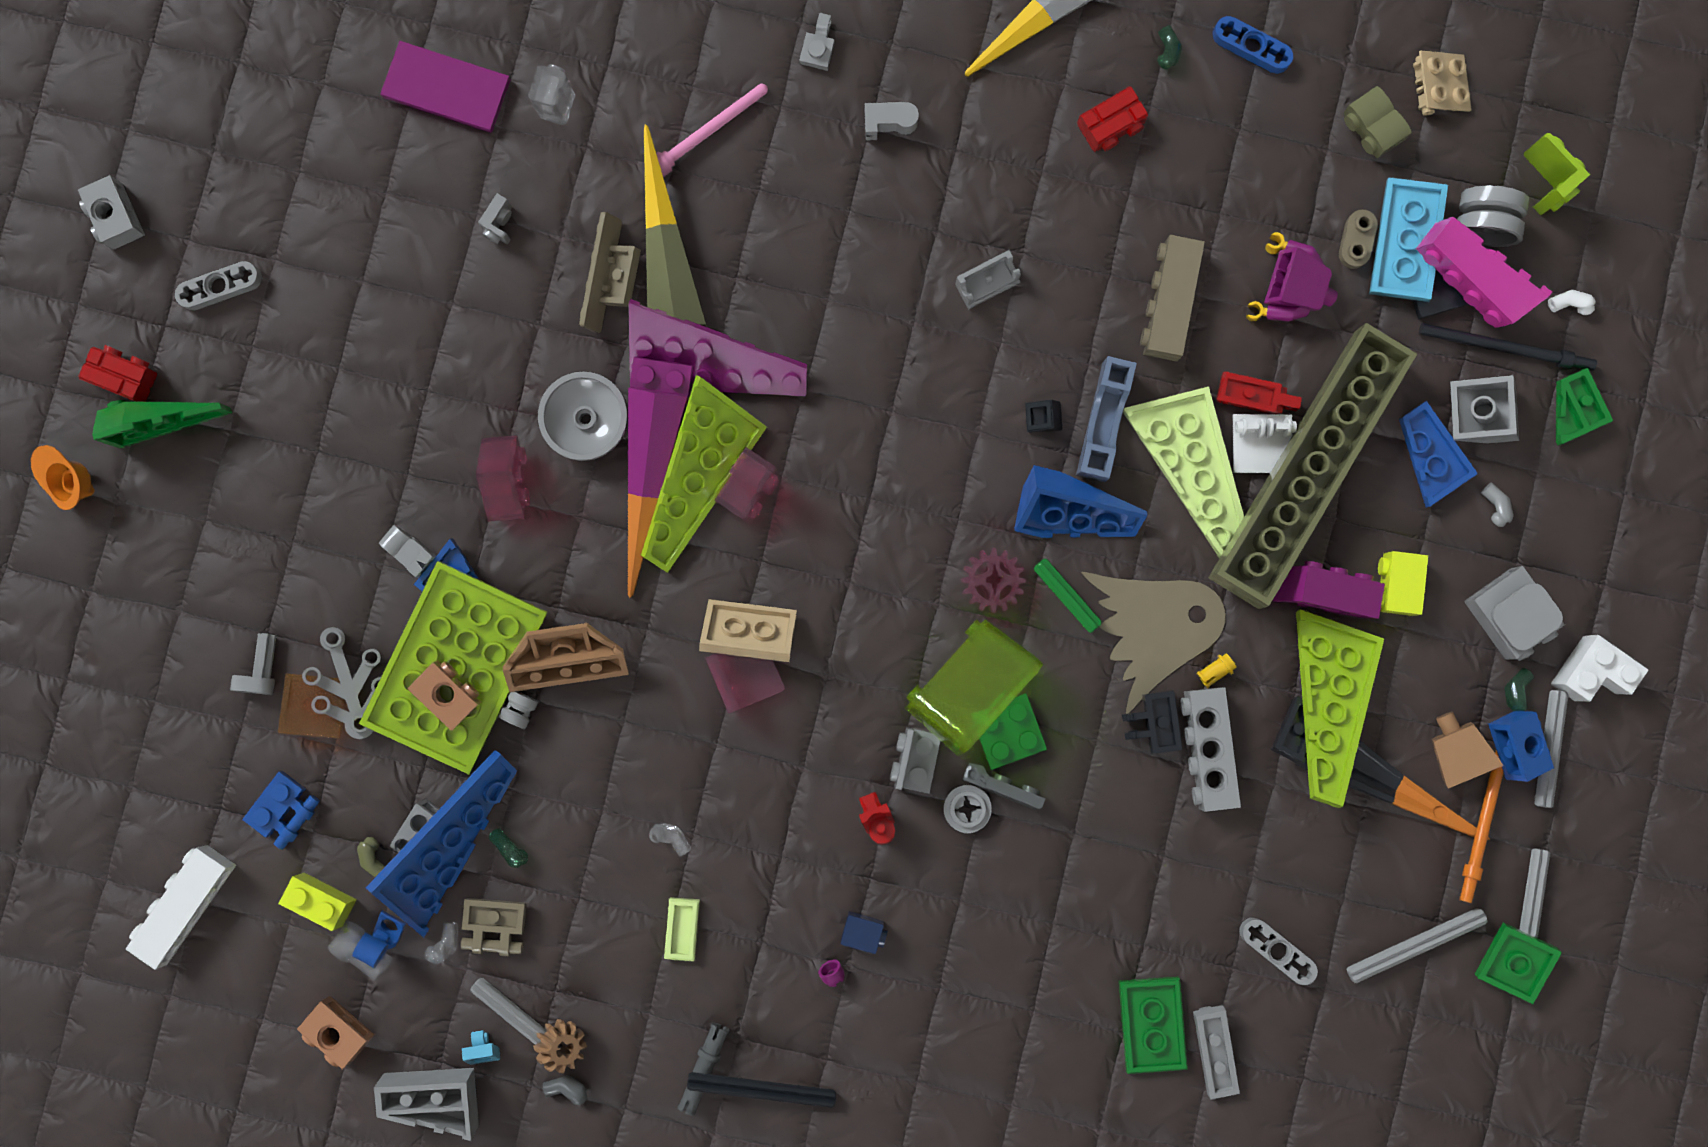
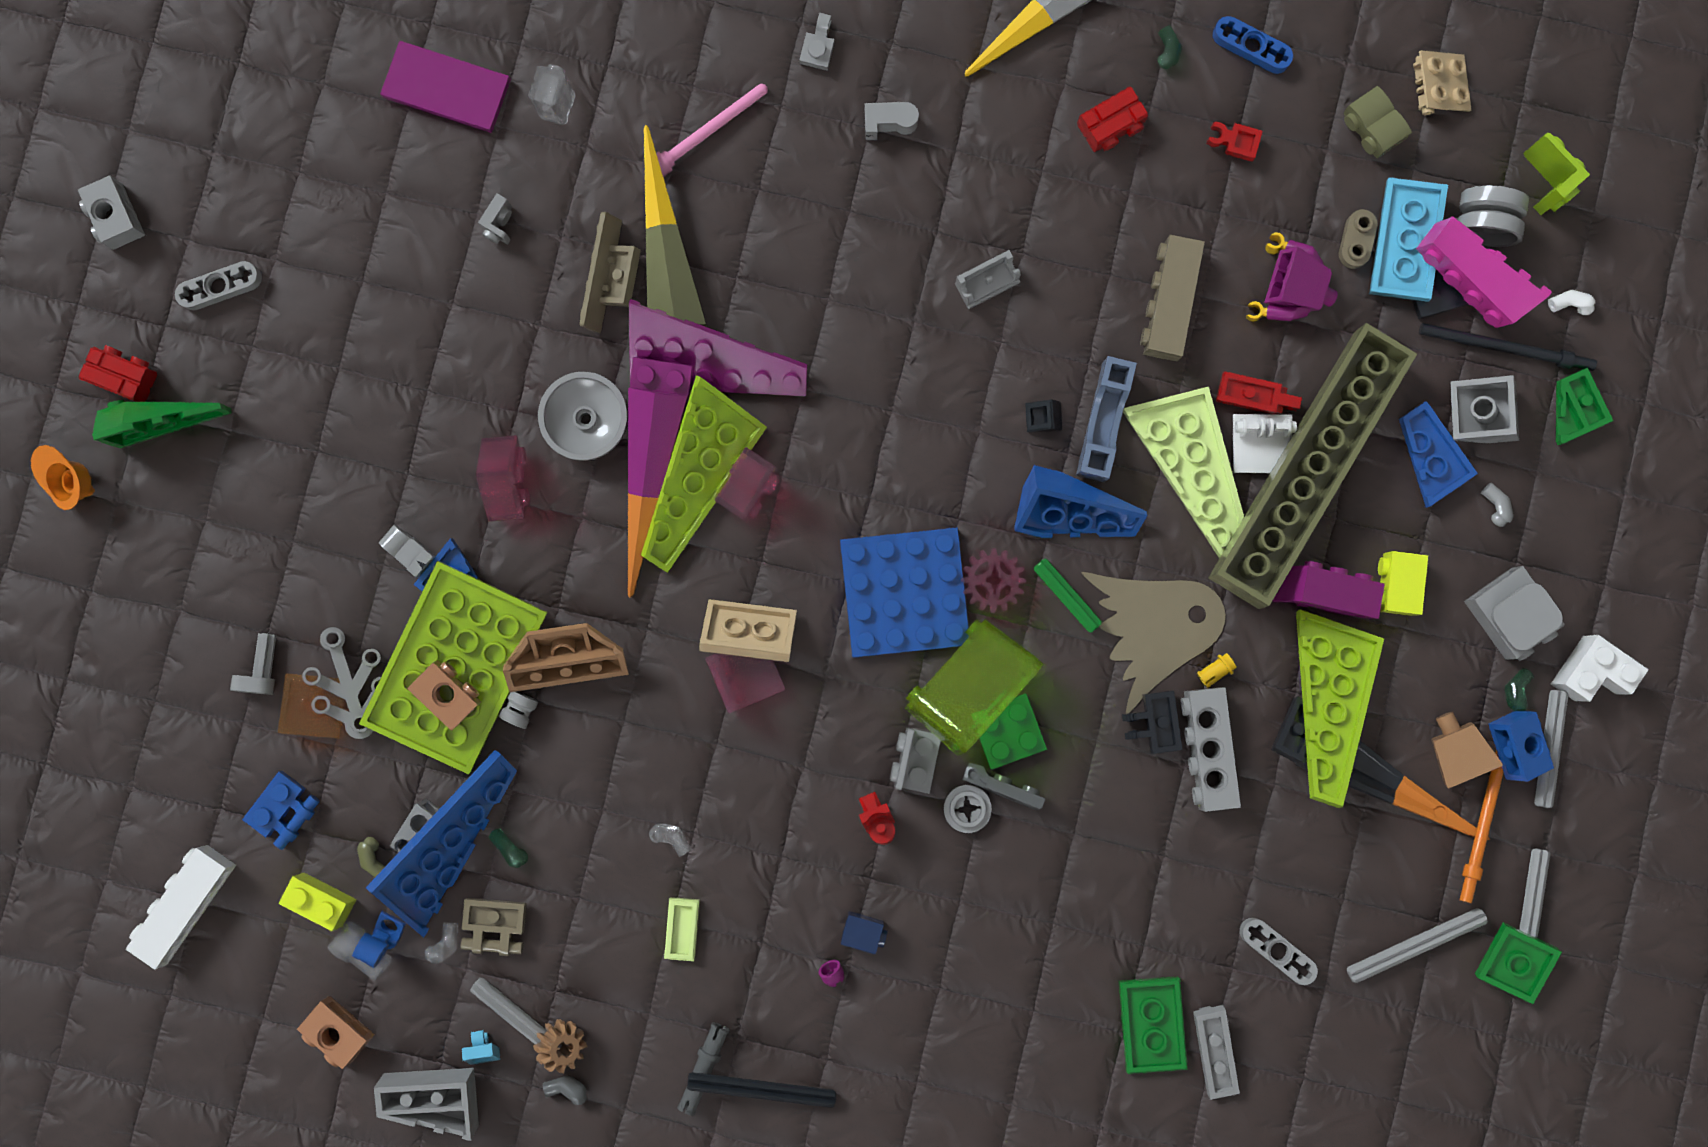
none -> blue plate [840,527,970,658]
none -> red plate [1206,122,1263,162]

